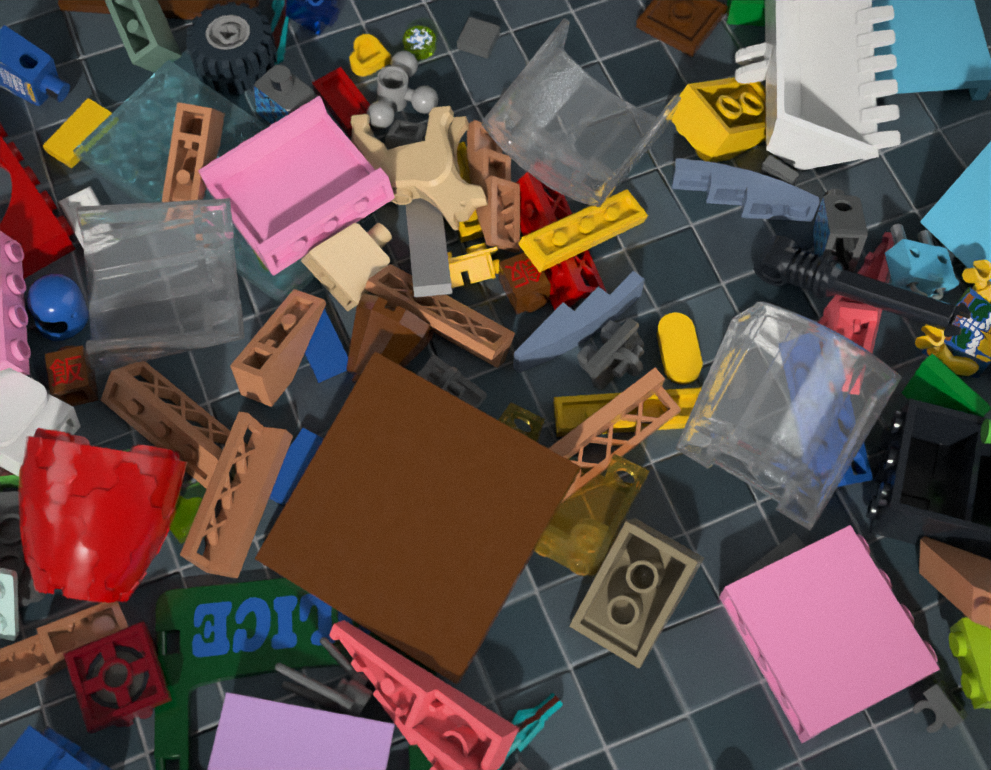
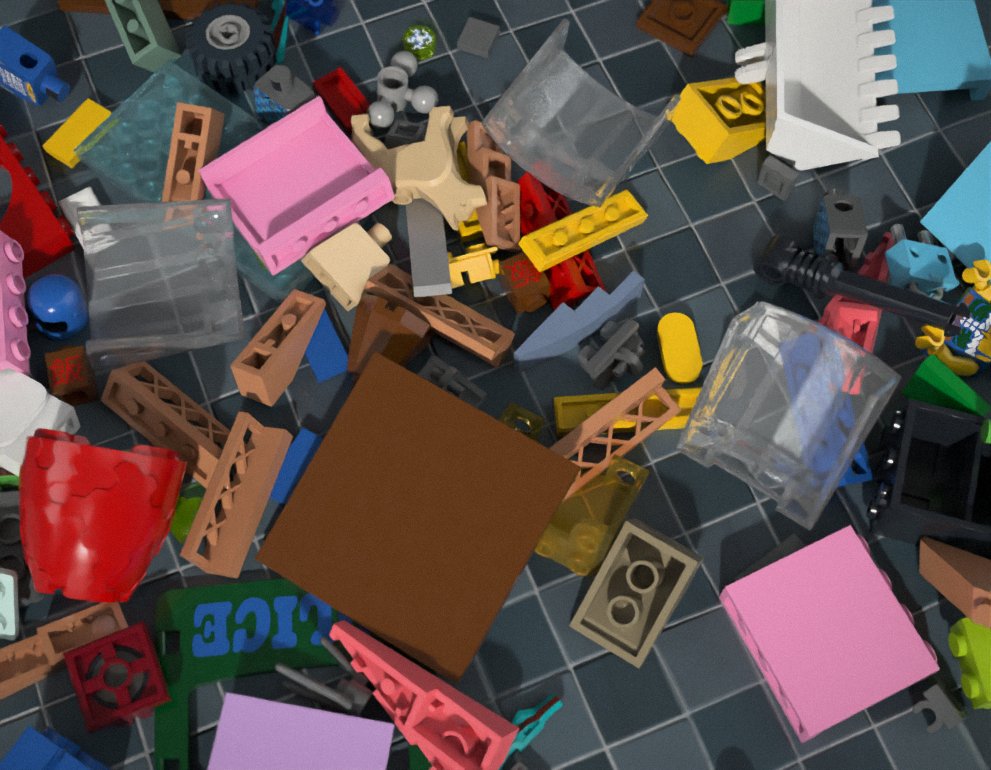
yellow tile [350,34,391,76] -> none
sand blue slope [671,158,819,222] -> none

